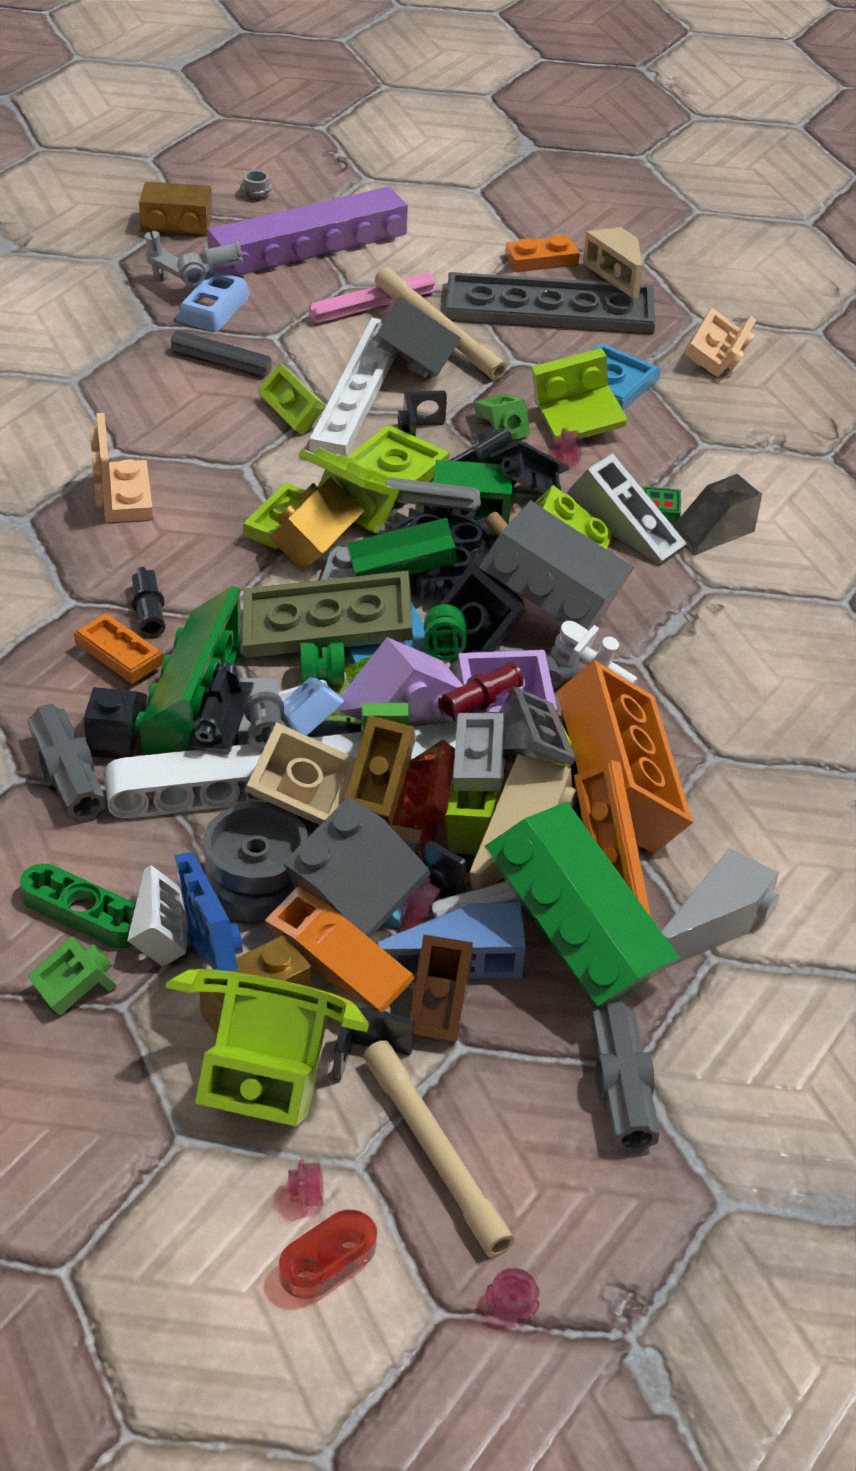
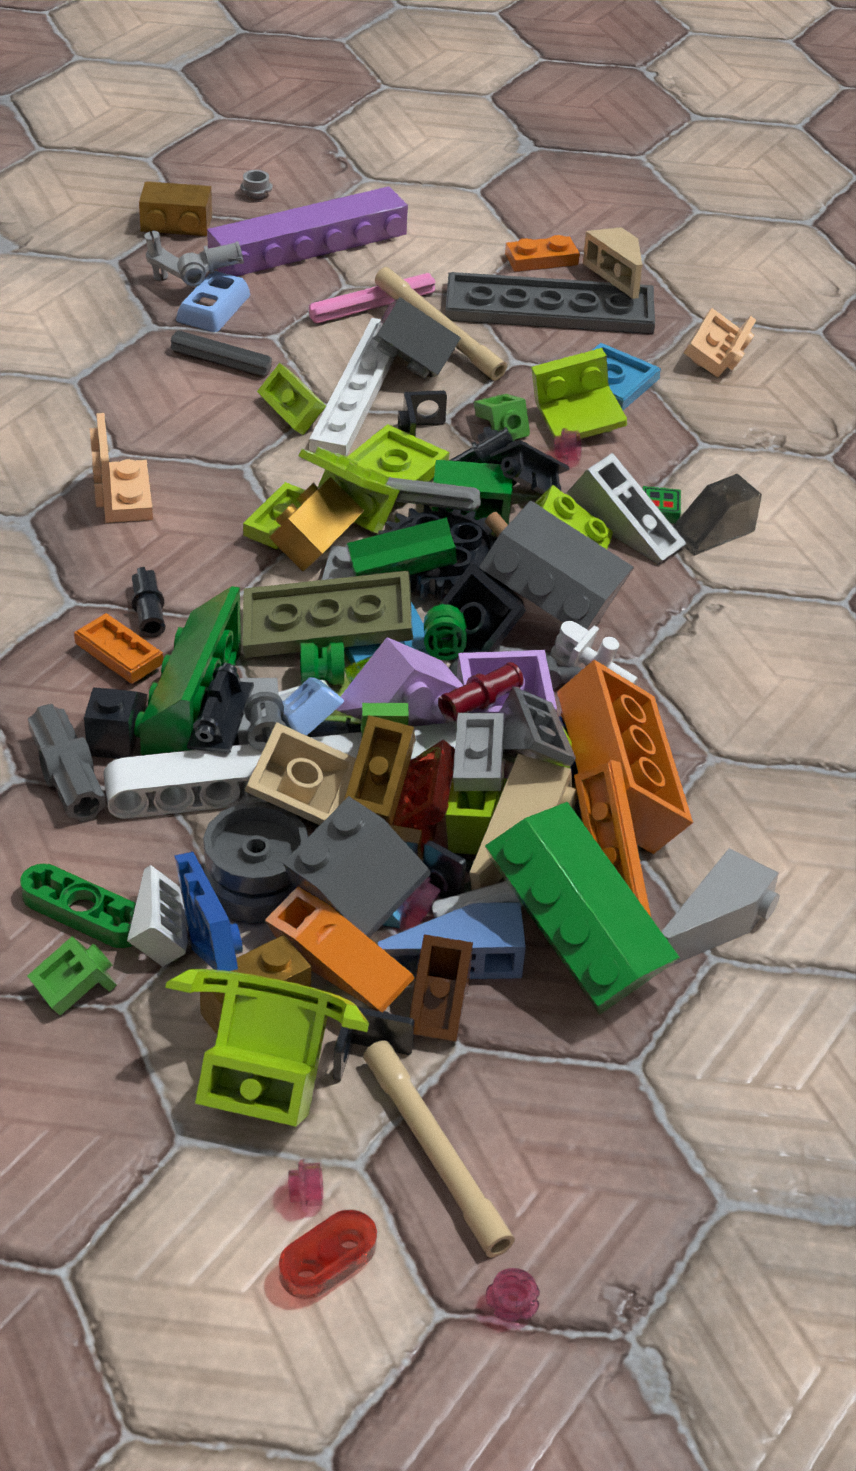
dark grey piece [591,1002,660,1153] -> none

